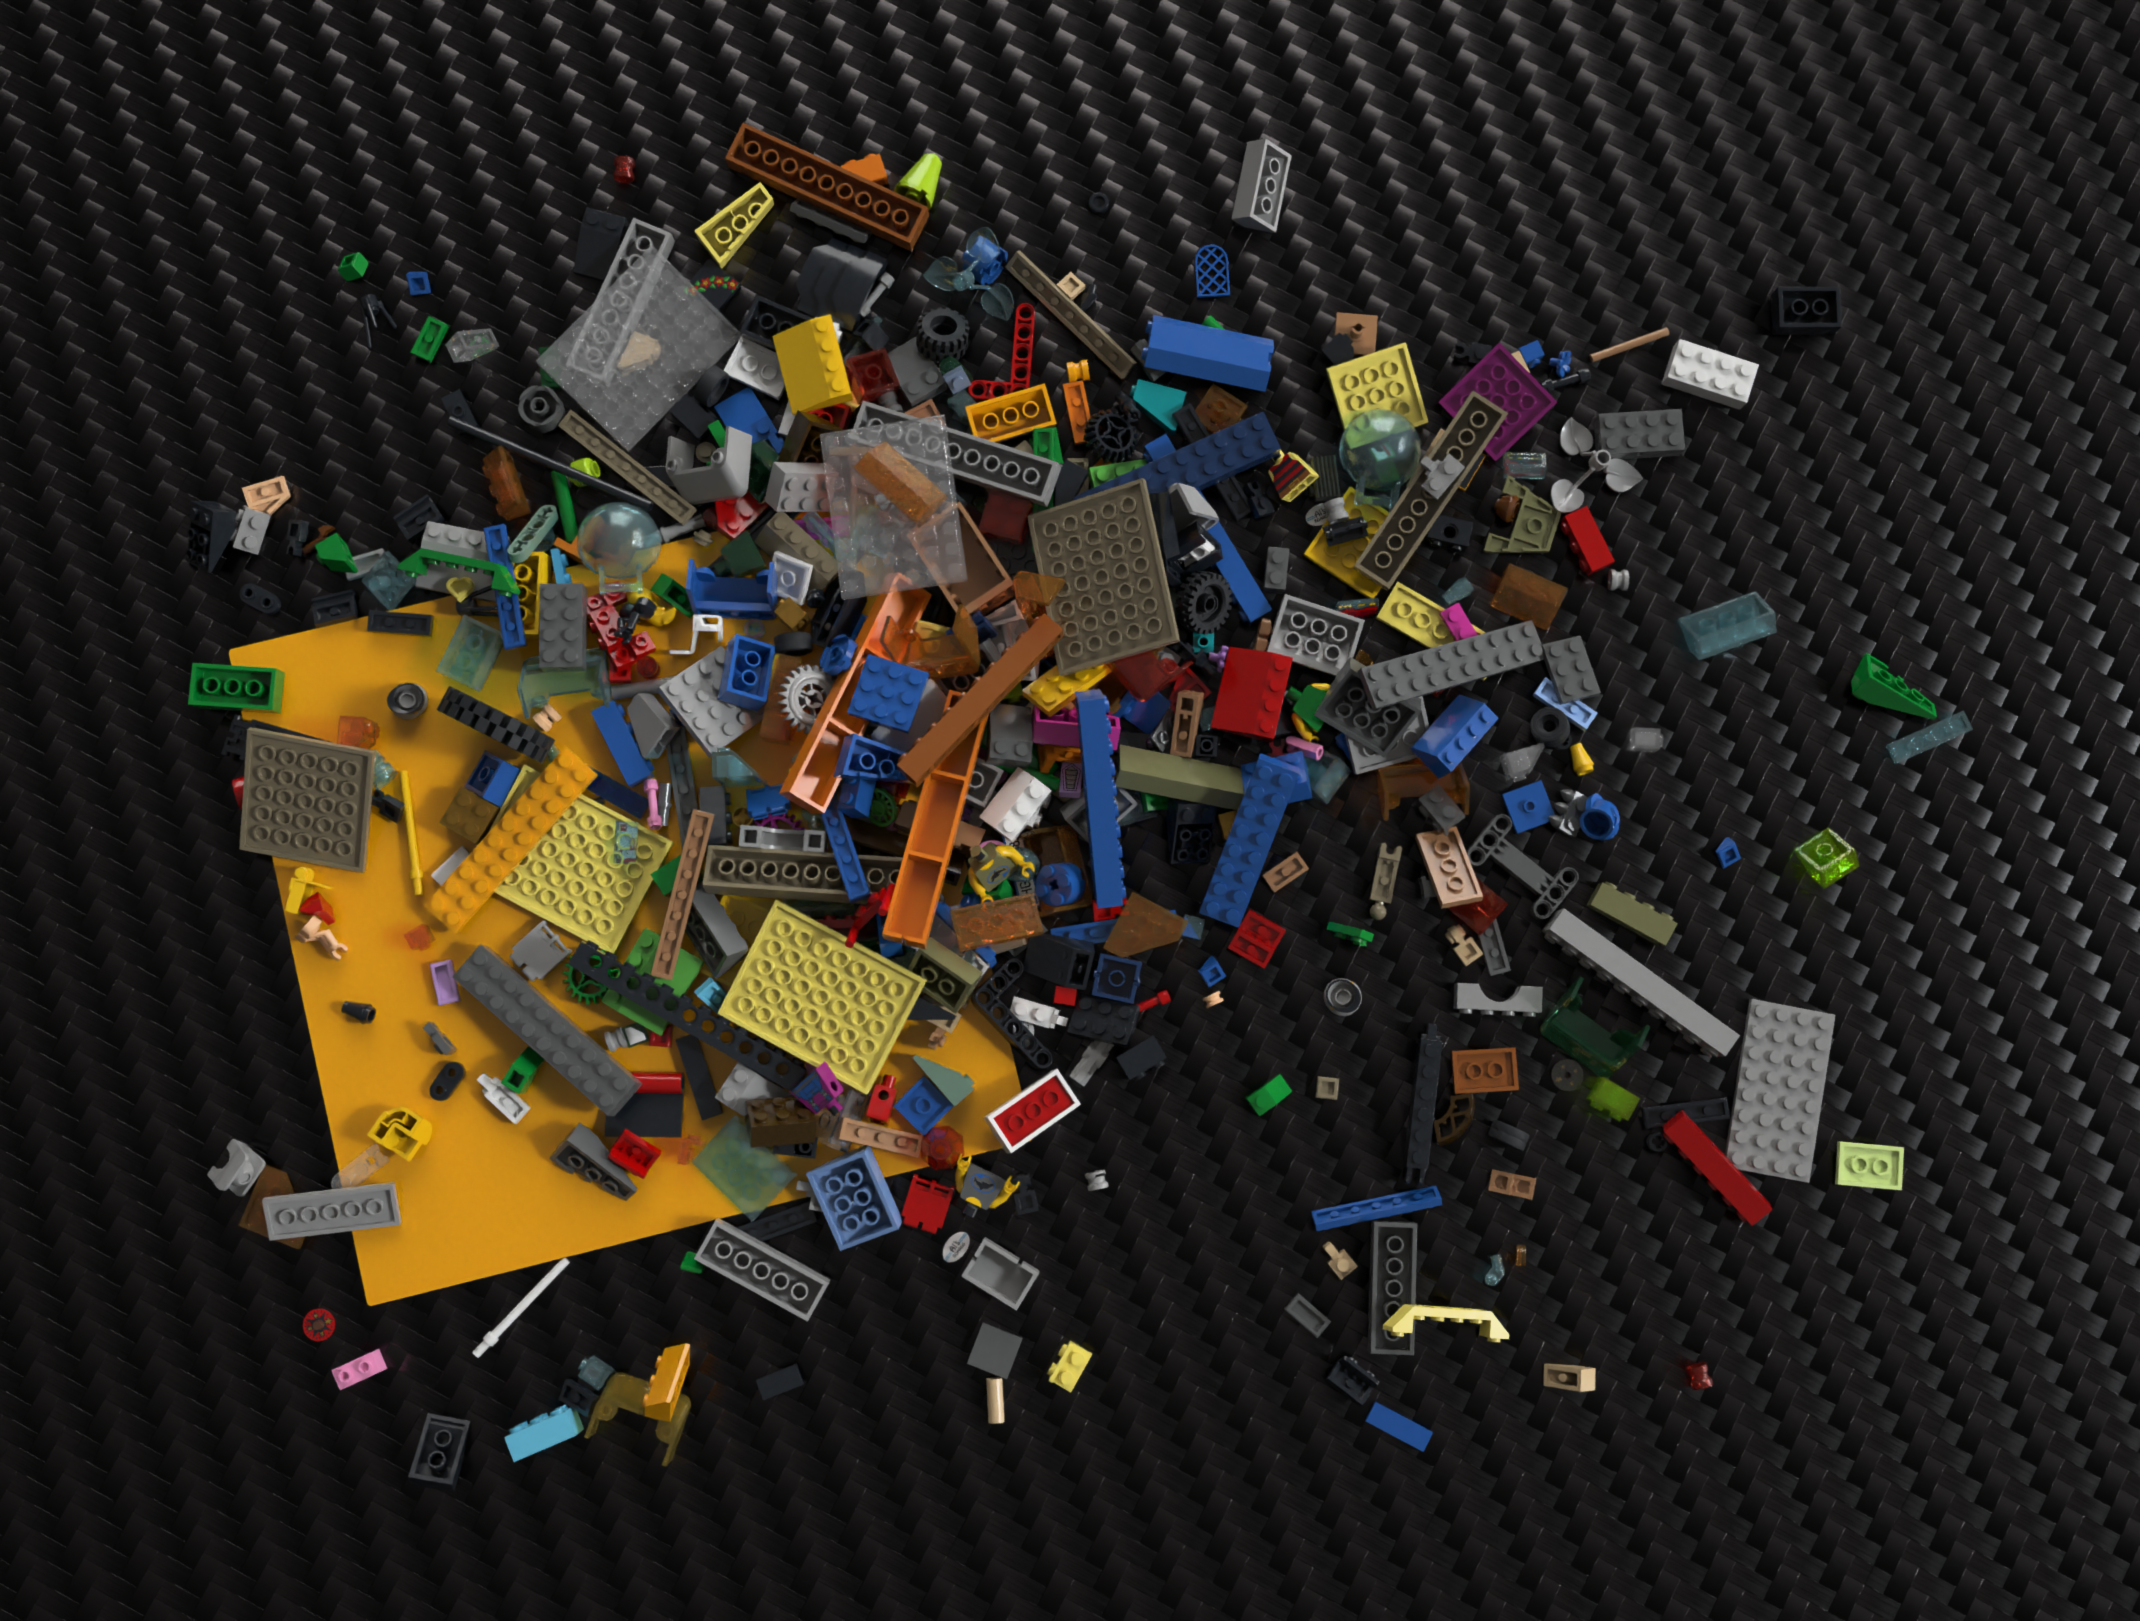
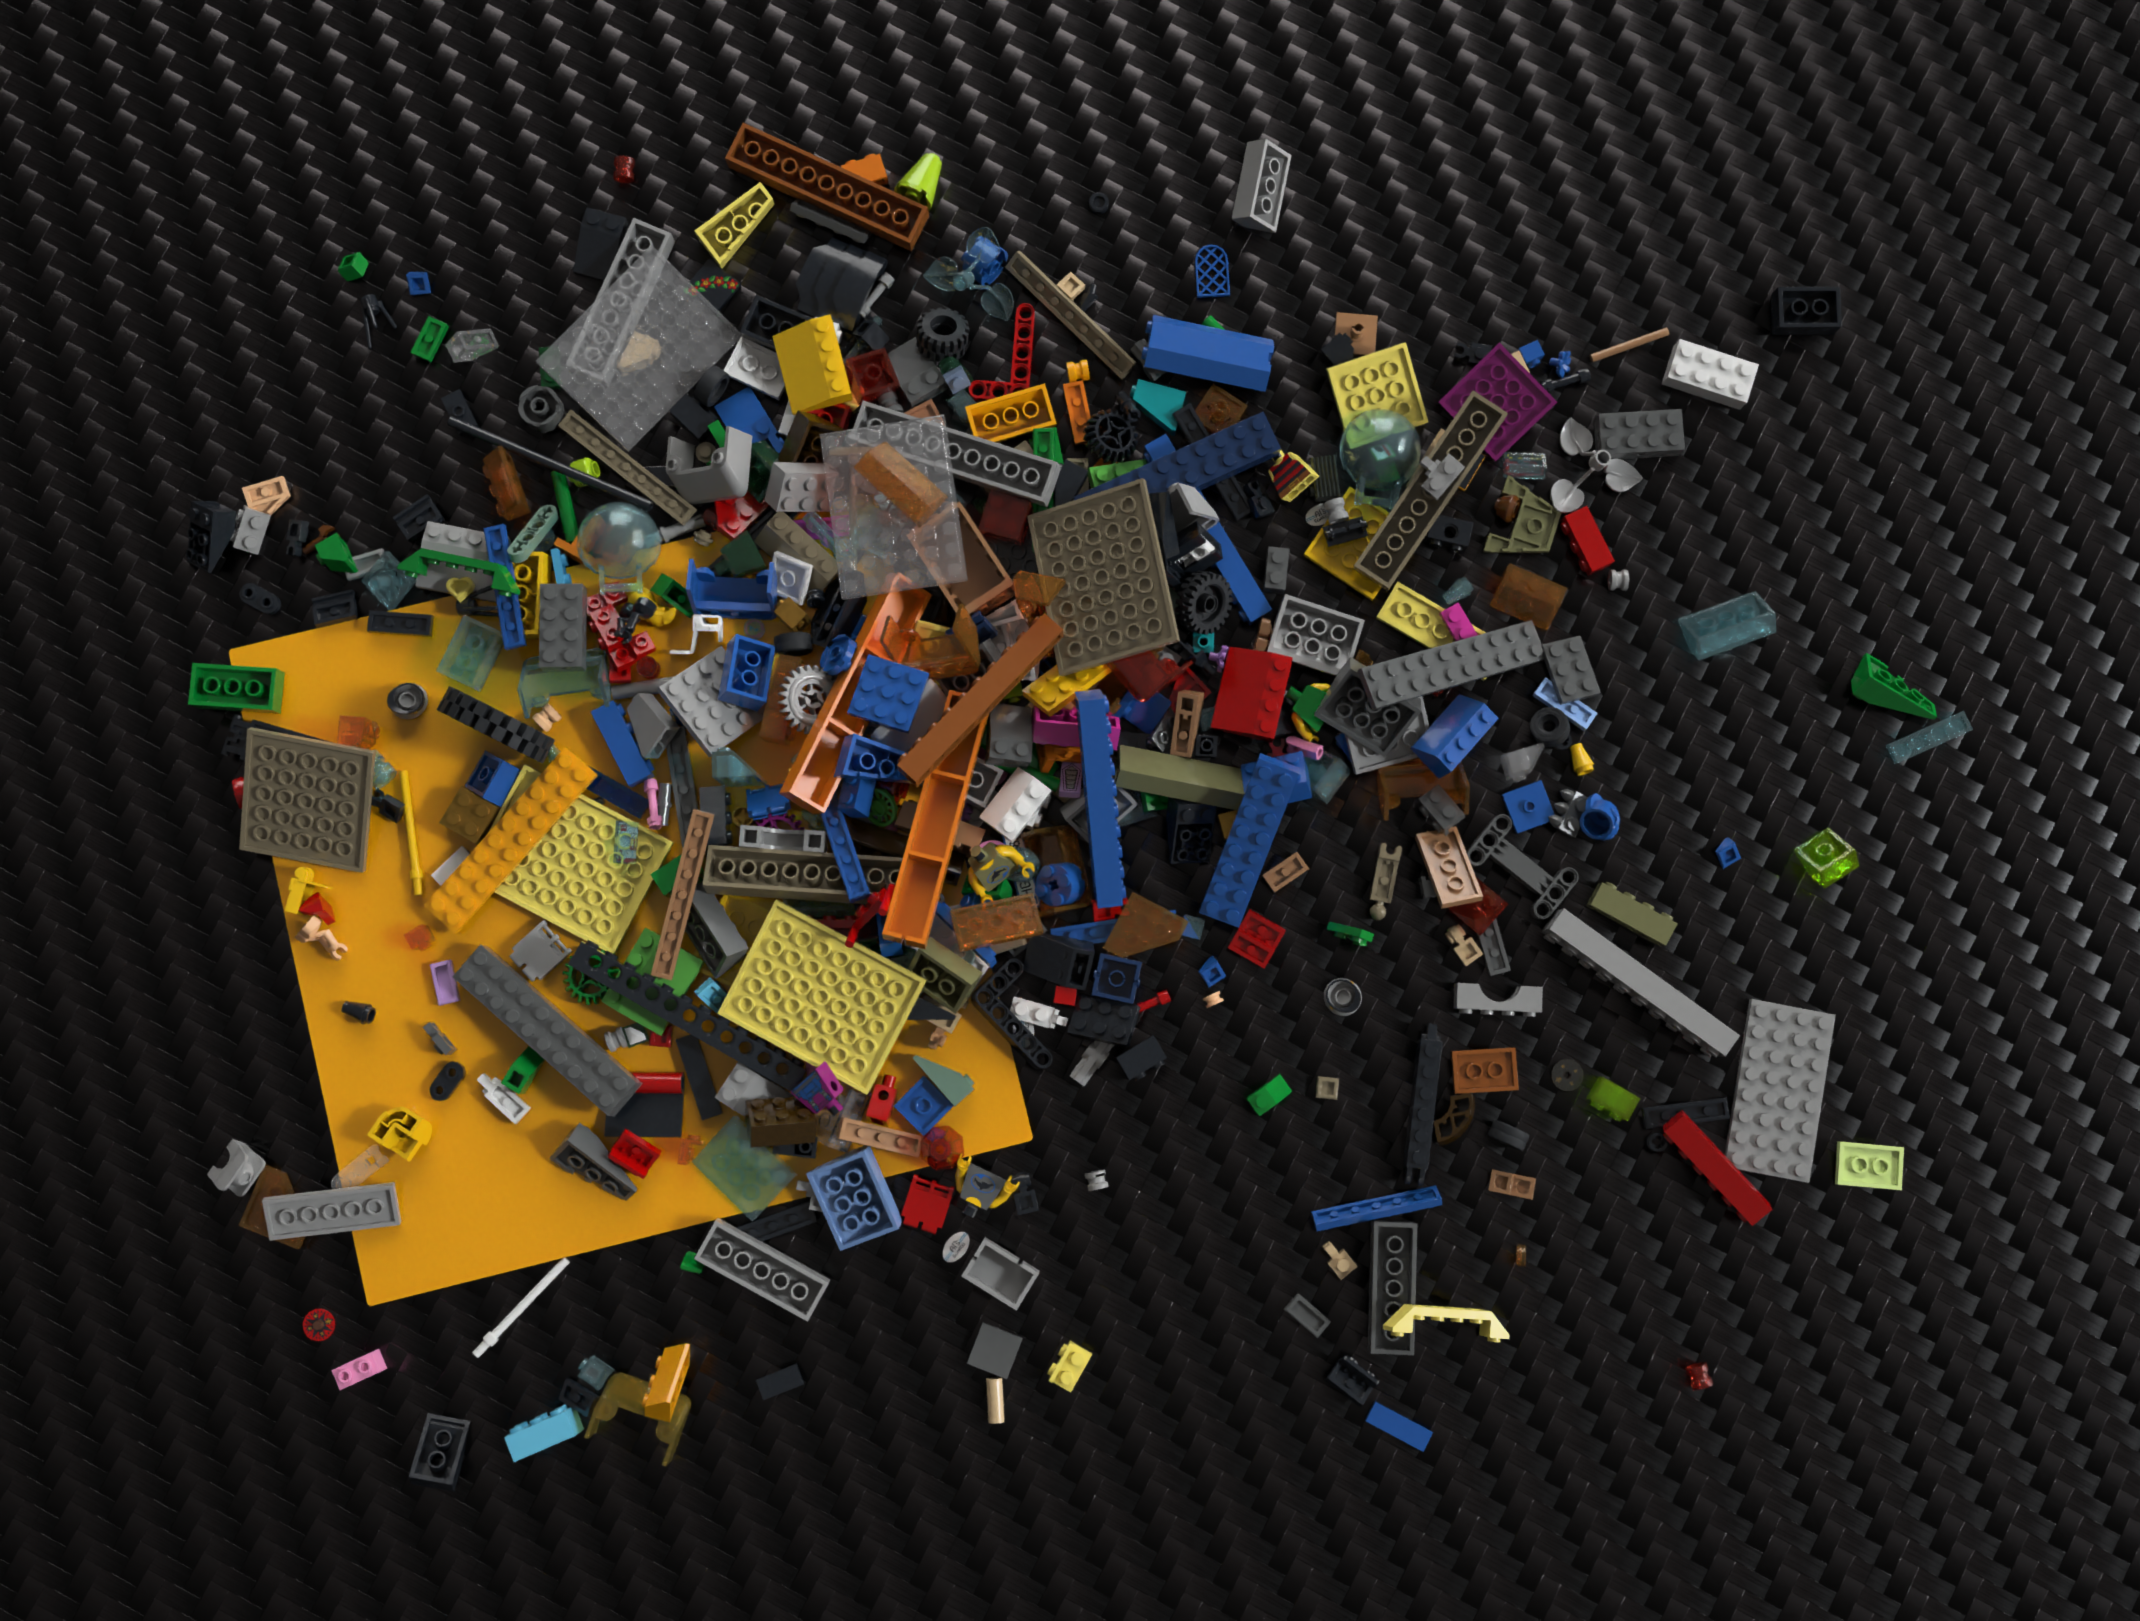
red brick [983,1069,1081,1153] -> none
slope [1335,598,1379,619] -> none
clear light blue arm [1485,1254,1505,1286] -> none
clear green windscreen [1540,976,1650,1078] -> none
tan slope [1544,1364,1595,1392] -> none
clear brick [1630,727,1663,752] -> none

